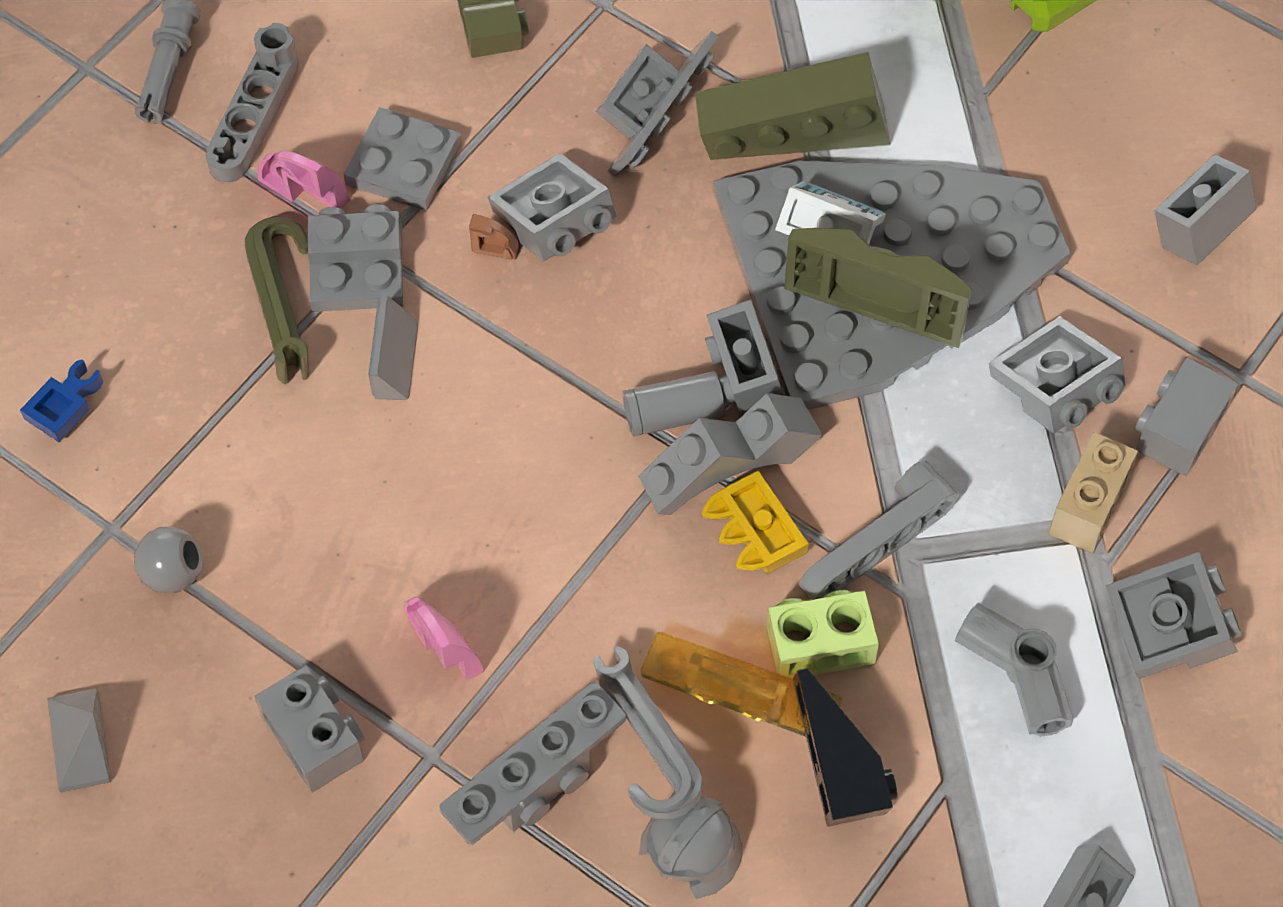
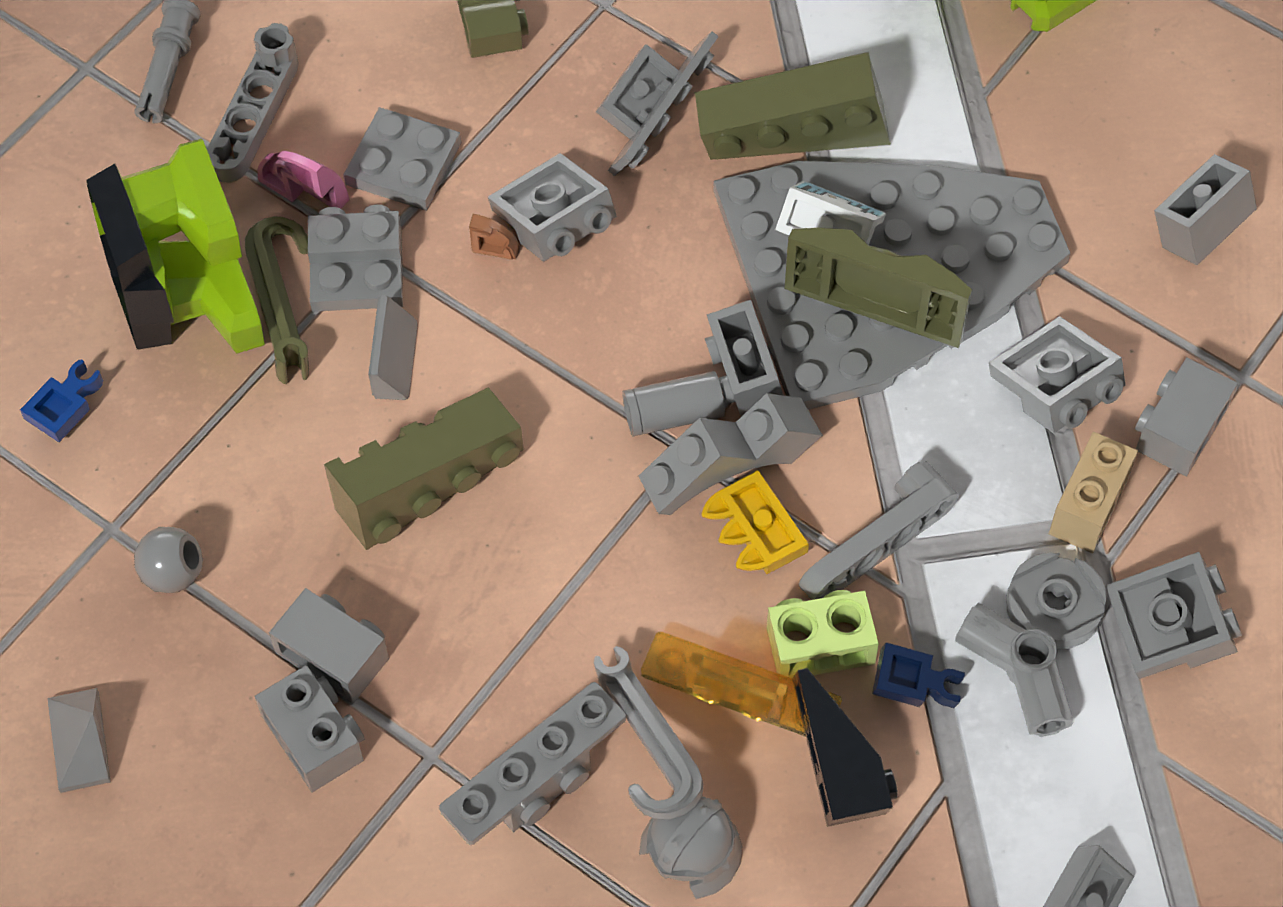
bright pink brick [404,597,484,681] -> none
none -> lime piece [86,139,265,354]
none -> light grey brick [269,588,389,704]
none -> olive wedge [324,387,524,550]
none -> dark blue plate [872,642,965,708]
none -> light grey plate [1006,553,1106,649]

